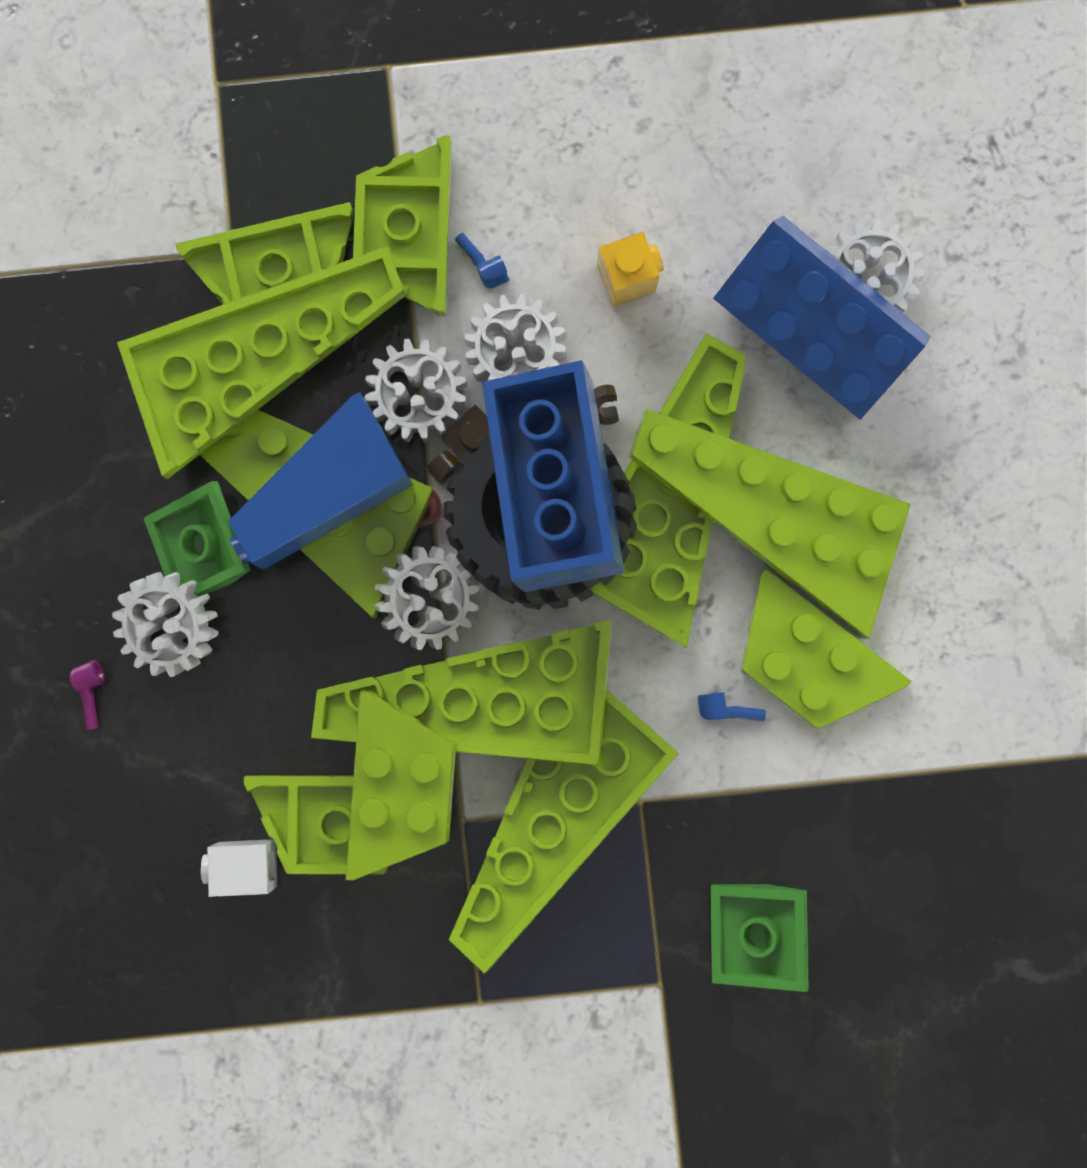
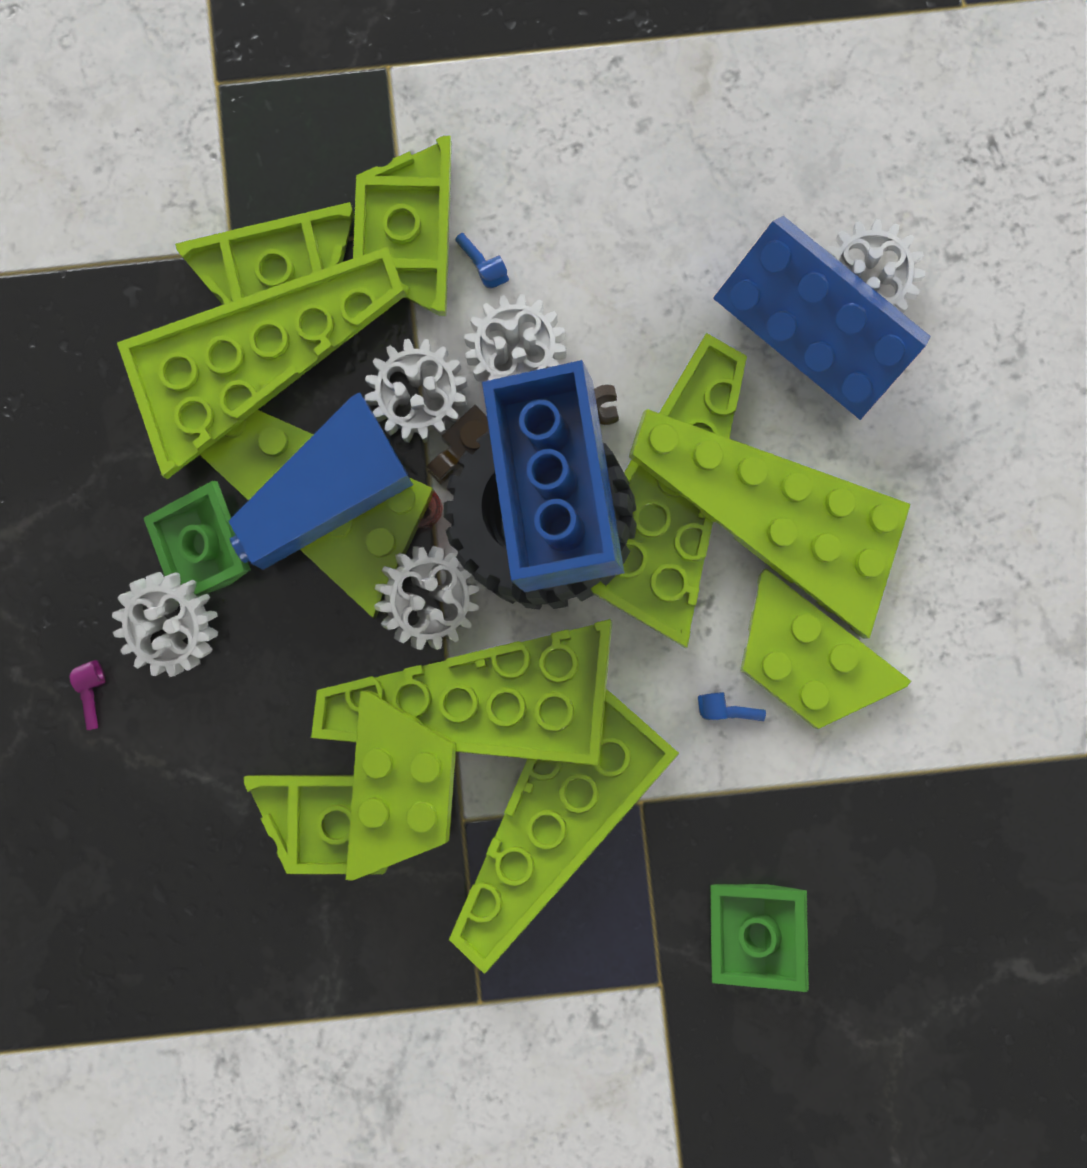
white brick [201,839,277,897] -> none
yellow brick [597,231,664,307] -> none

